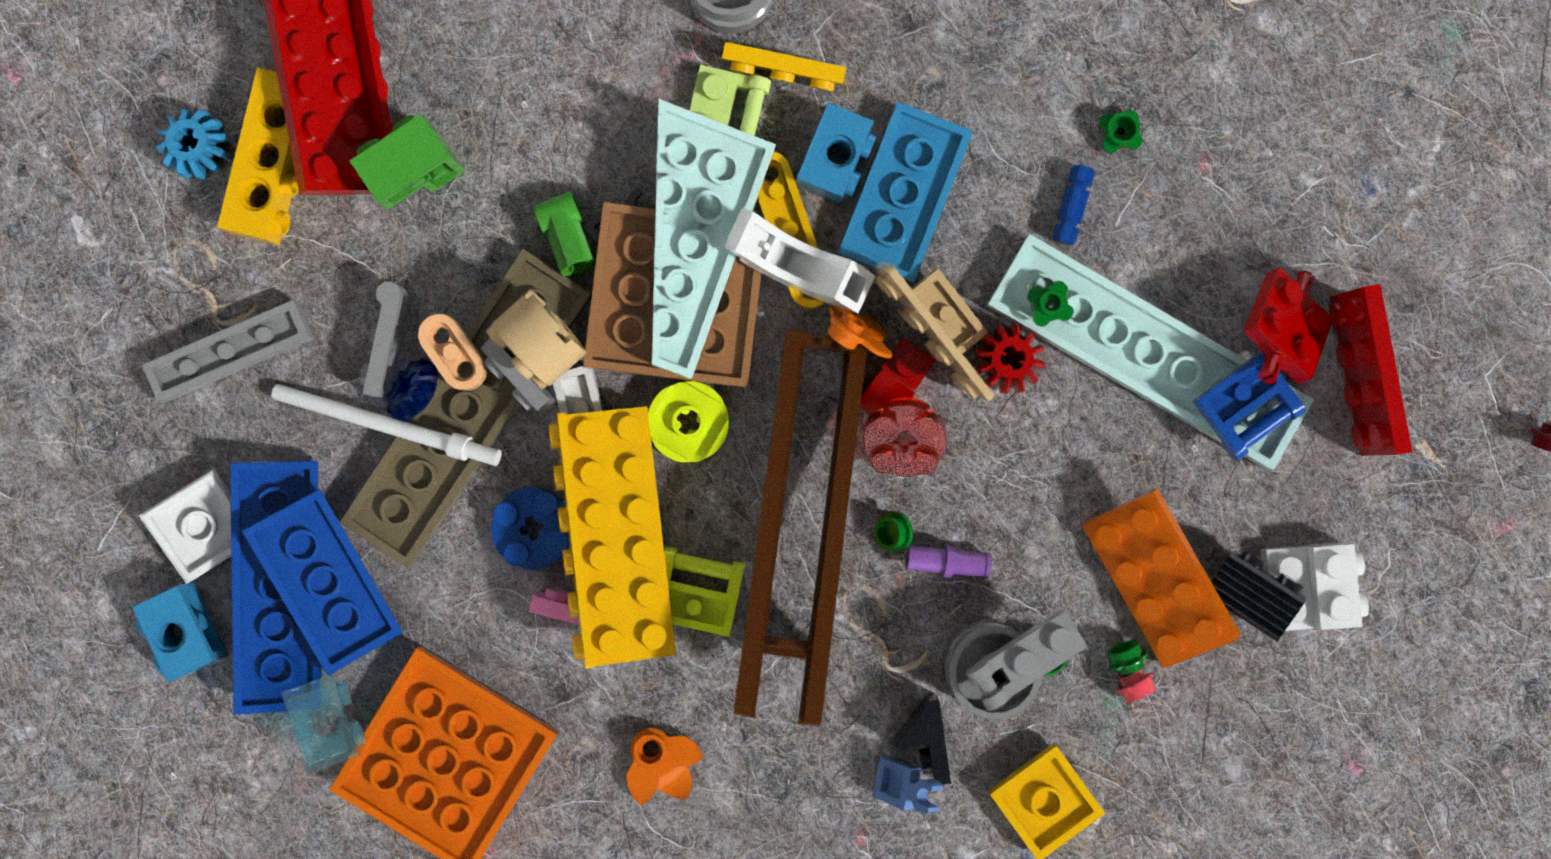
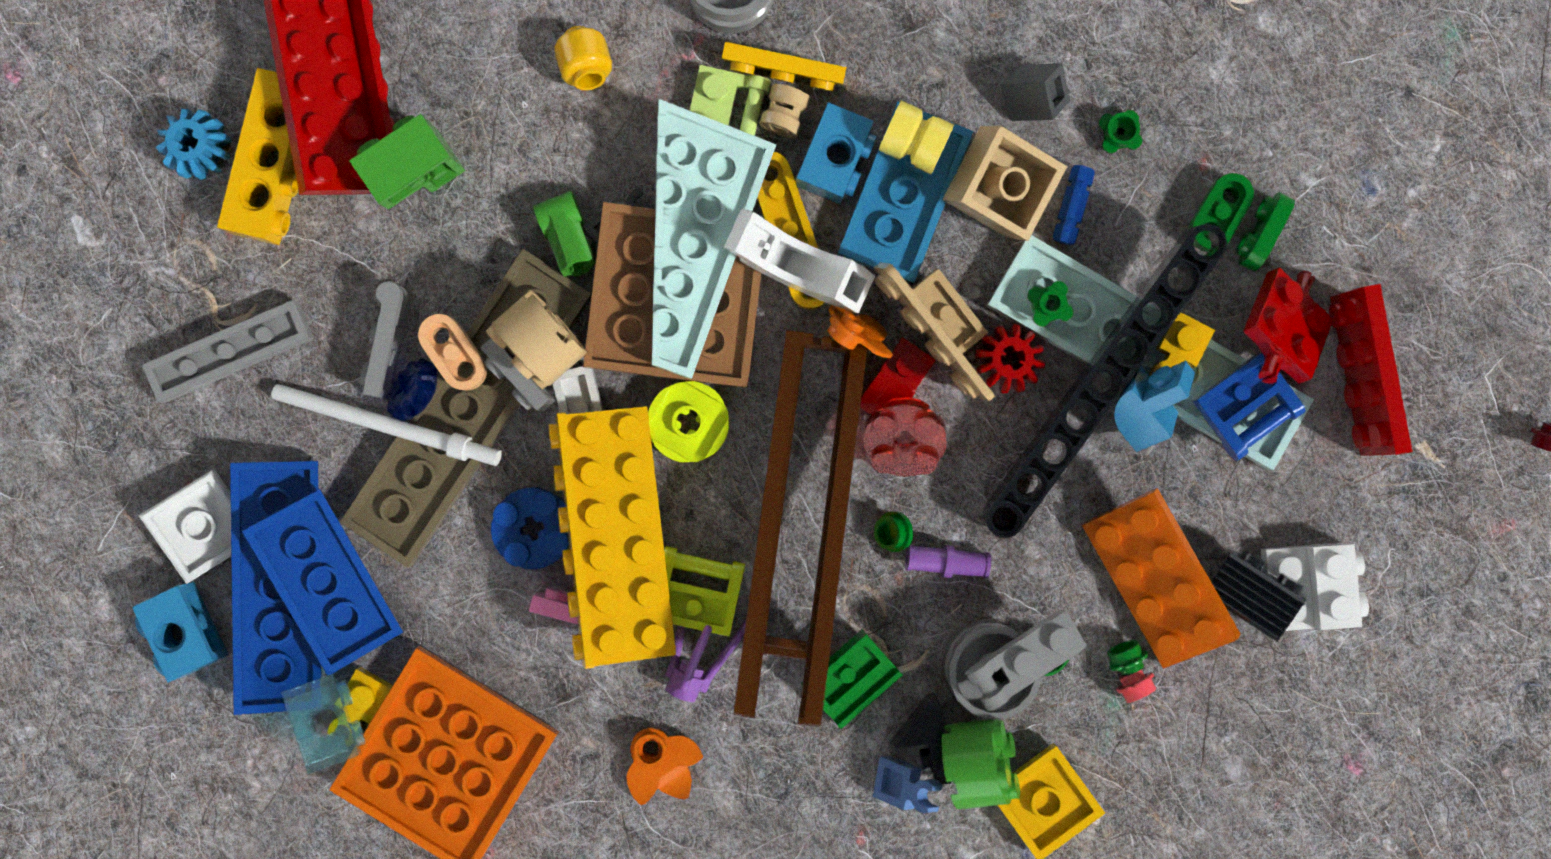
none -> yellow plate [327,667,393,747]
none -> yellow head [554,26,612,90]
none -> medium lavender plant [665,620,746,702]
none -> tan wheel [759,84,810,138]
none -> green plate [801,629,903,729]
none -> light yellow wheel [878,100,955,175]
none -> tan brick [942,126,1067,241]
none -> bright green brick [942,719,1020,810]
none -> black beam [983,224,1227,538]
none -> dark grey panel [1000,63,1070,121]
none -> dark azure brick [1114,361,1195,452]
none -> yellow plate [1149,313,1215,376]
none -> green plate [1188,173,1254,252]
none -> green plate [1236,192,1295,272]

